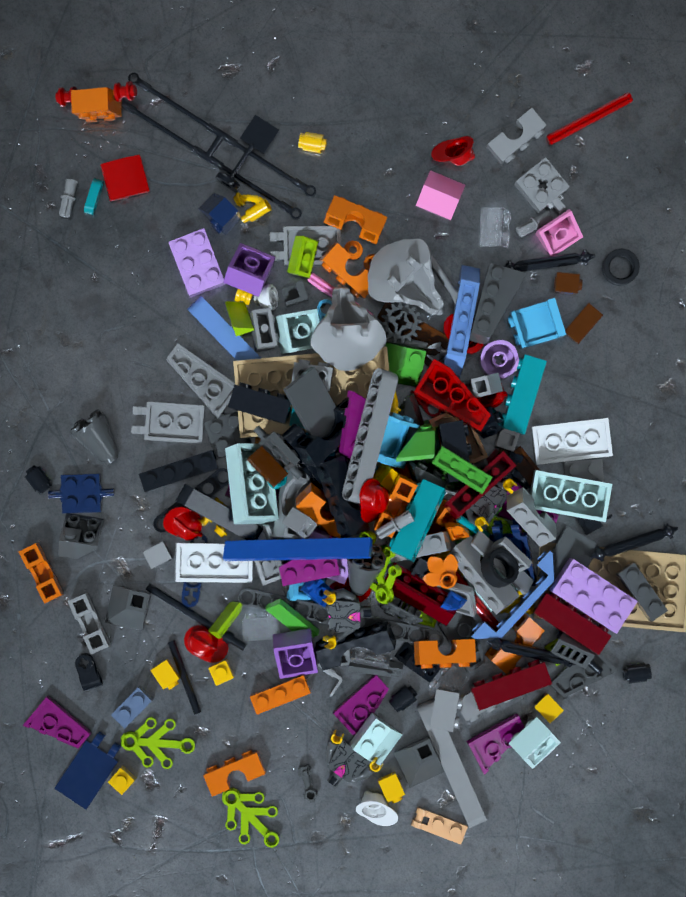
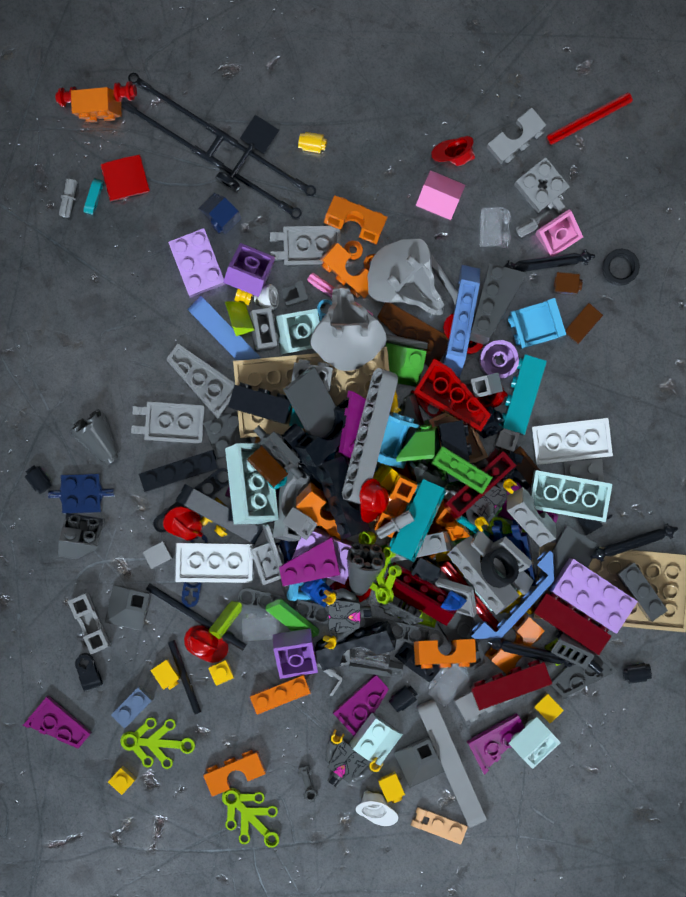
orange arch [19,543,64,604] -> none
dark blue tile [54,731,121,810] -> none
blue tile [223,537,373,561] -> none
yellow plant [233,192,272,223] -> none
lime slope [287,236,318,278] -> none
dark grey gear [381,302,423,344] -> none
orange plate [423,553,458,589] -> none
light grey bar [427,342,447,361] -> none
light grey brick [430,689,463,732] -> none

